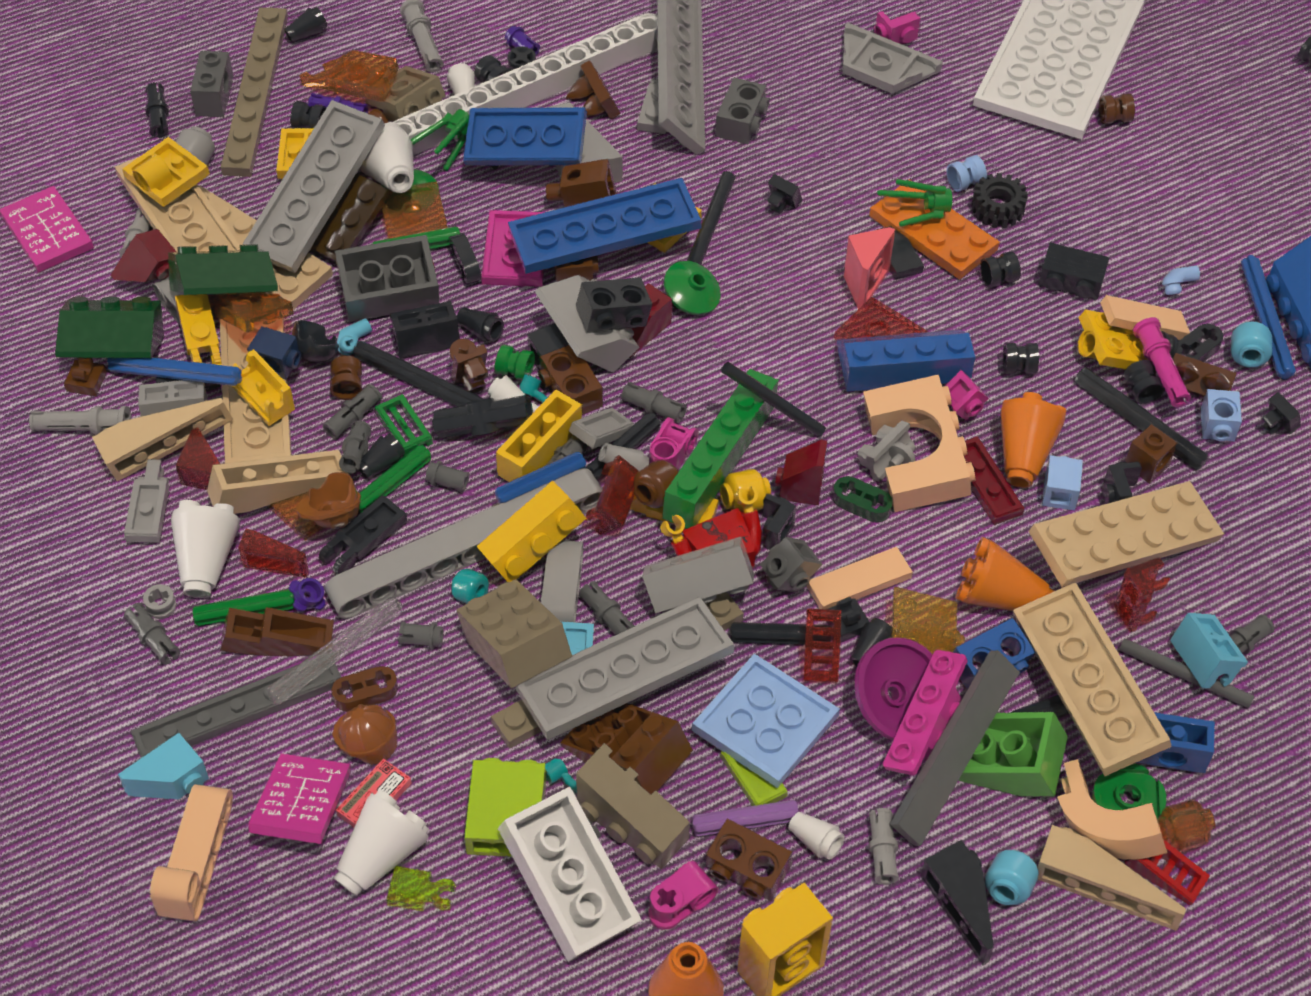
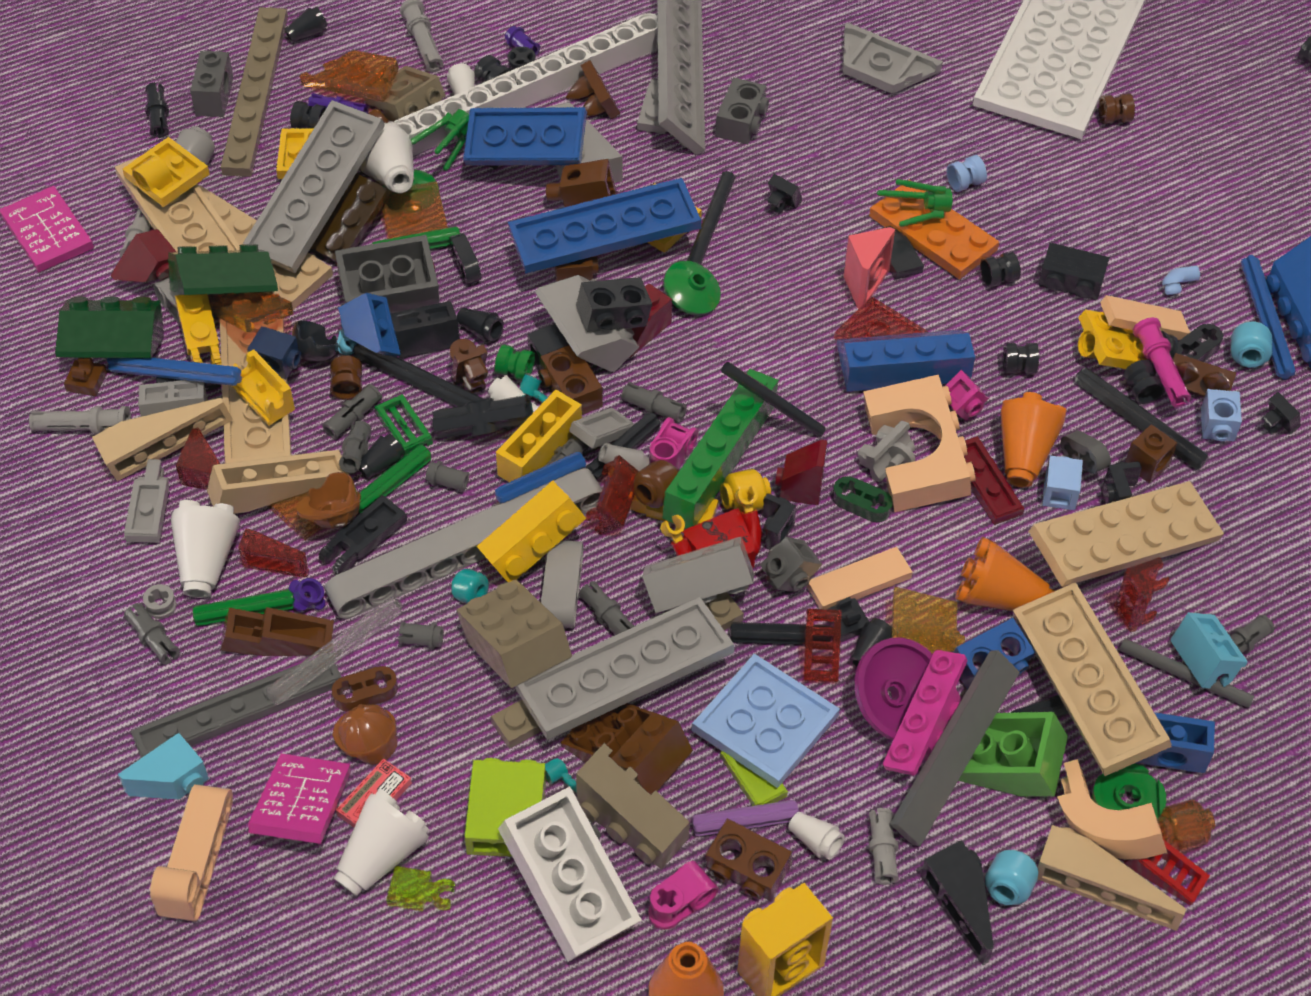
dark pink tile [481,210,545,287] -> none
medium azure plate [562,622,594,655] -> none
dark pink bracket [874,11,920,45] -> none
black tyre [971,173,1028,228] -> none
none -> blue slope [338,293,401,357]
none -> dark grey beam [1060,430,1111,474]

